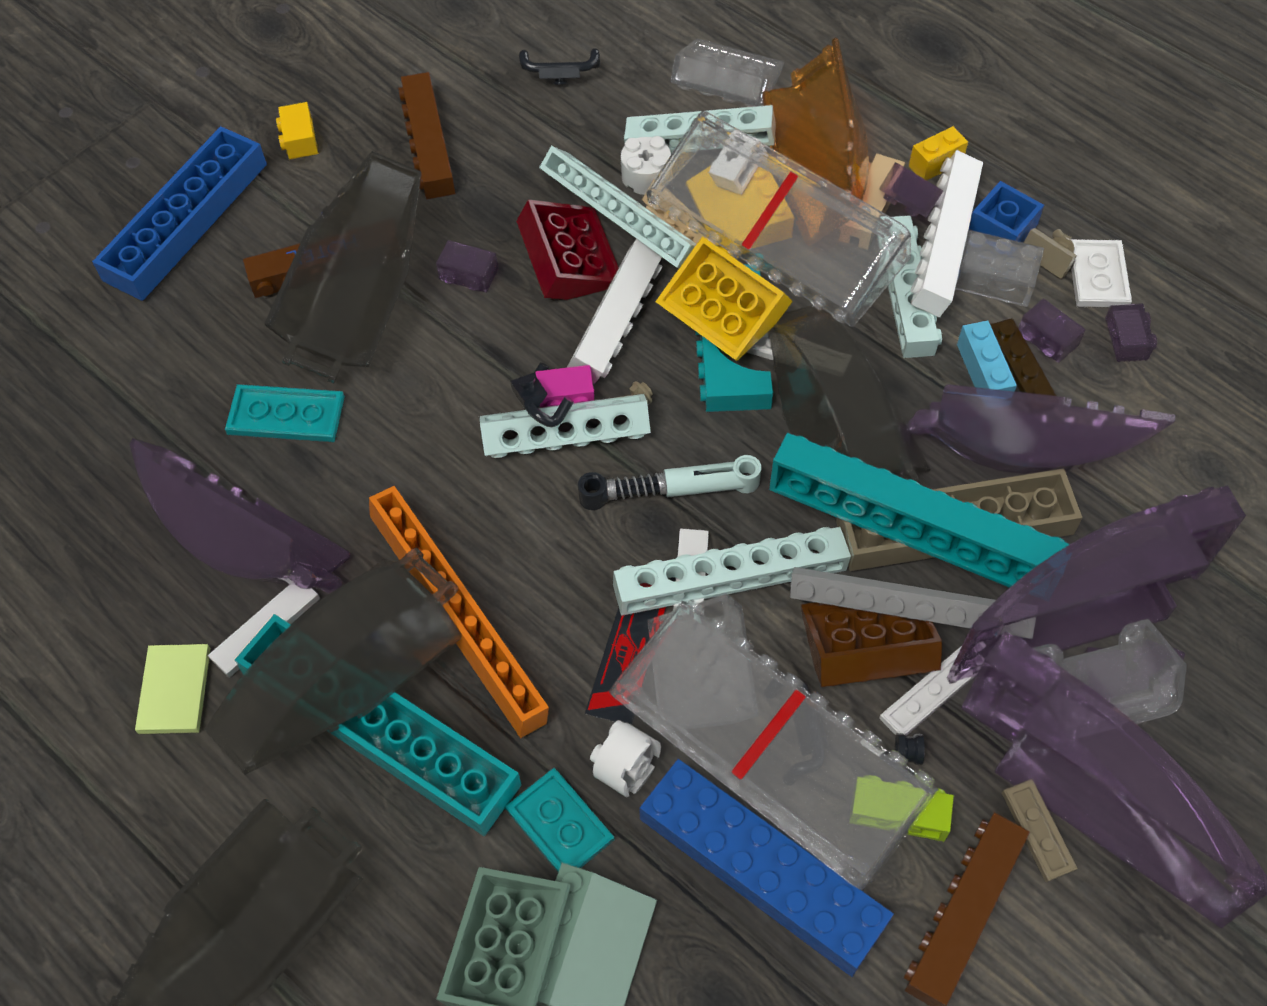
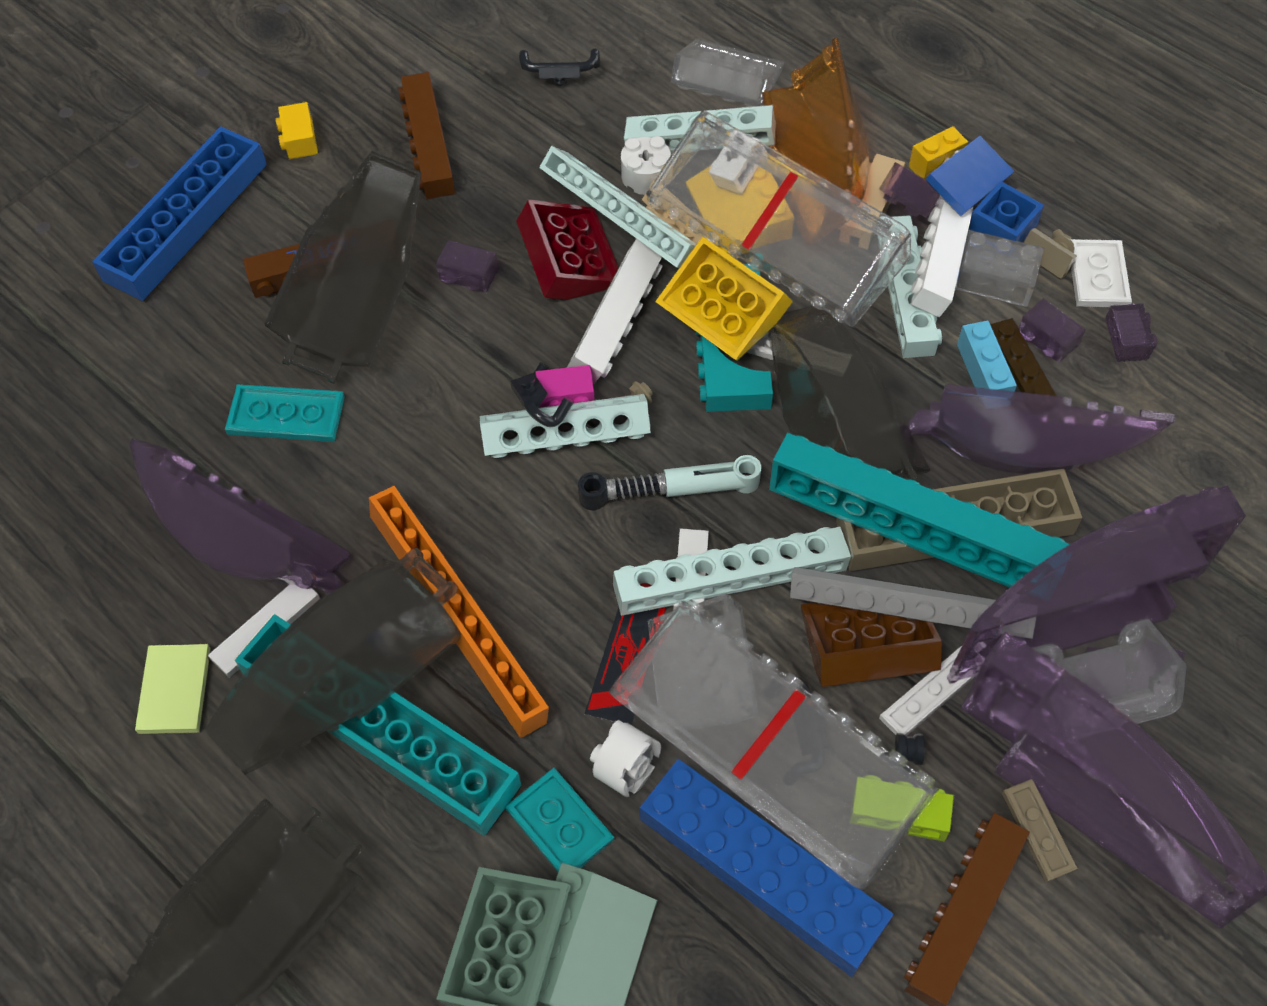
none -> blue tile [926,136,1014,216]

